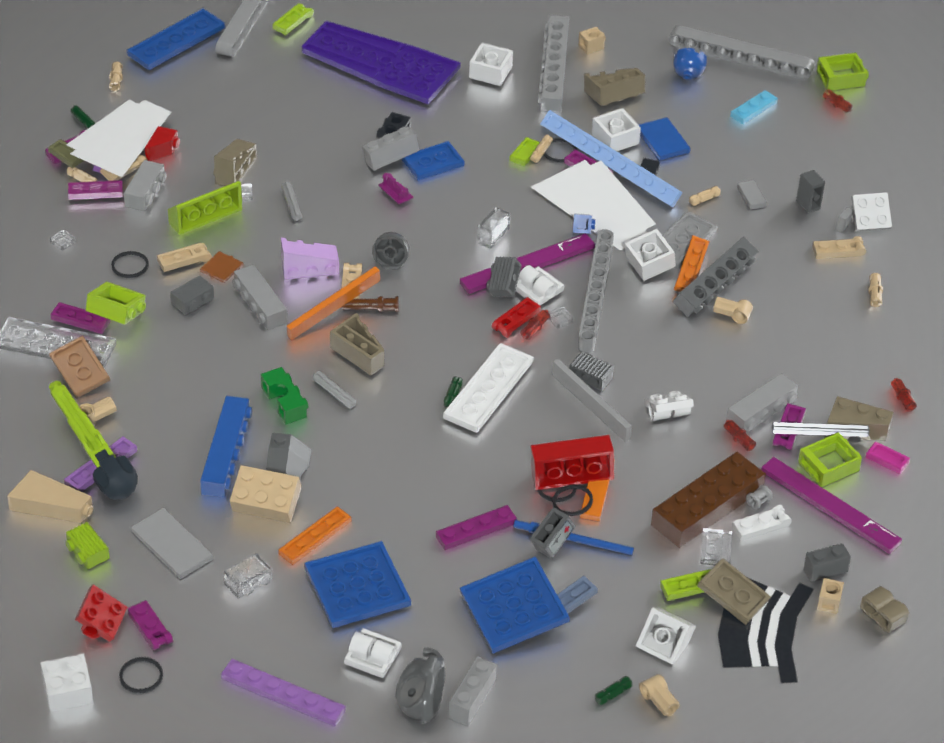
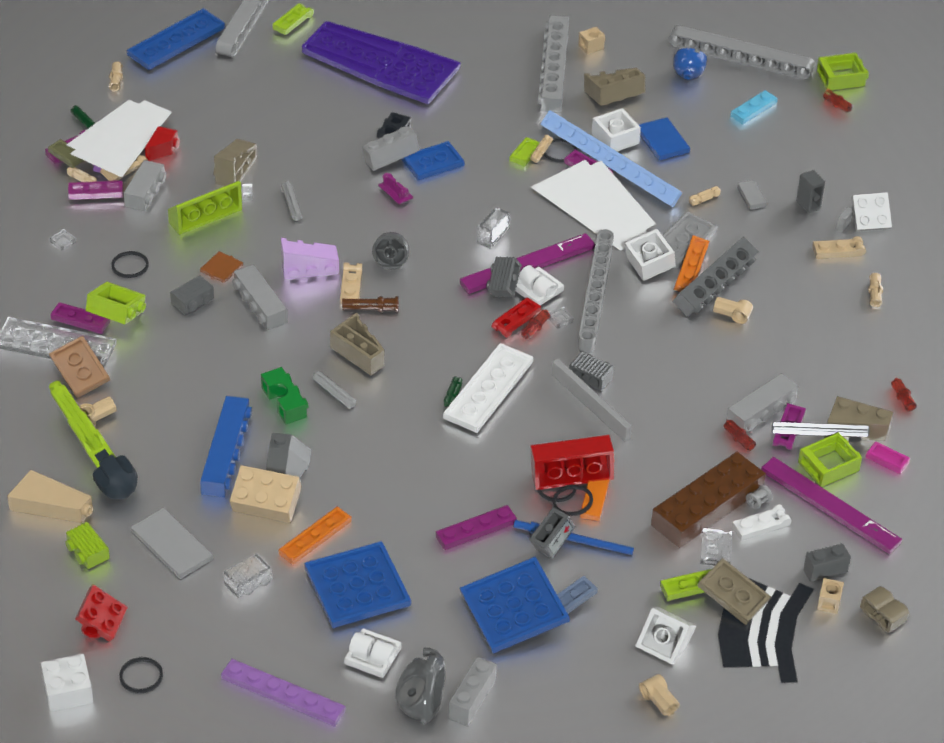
medium lavender plate [64,436,137,492] -> none
magenta plate [127,600,173,651] -> none
tan plate [157,243,212,272] -> none
orange tile [286,266,380,341] -> none
white brick [469,43,513,86] -> none
brick [573,213,596,234] -> none
dark green axle [595,676,633,705] -> none
black tile [640,158,660,176] -> none
white plate [644,391,694,421] -> none

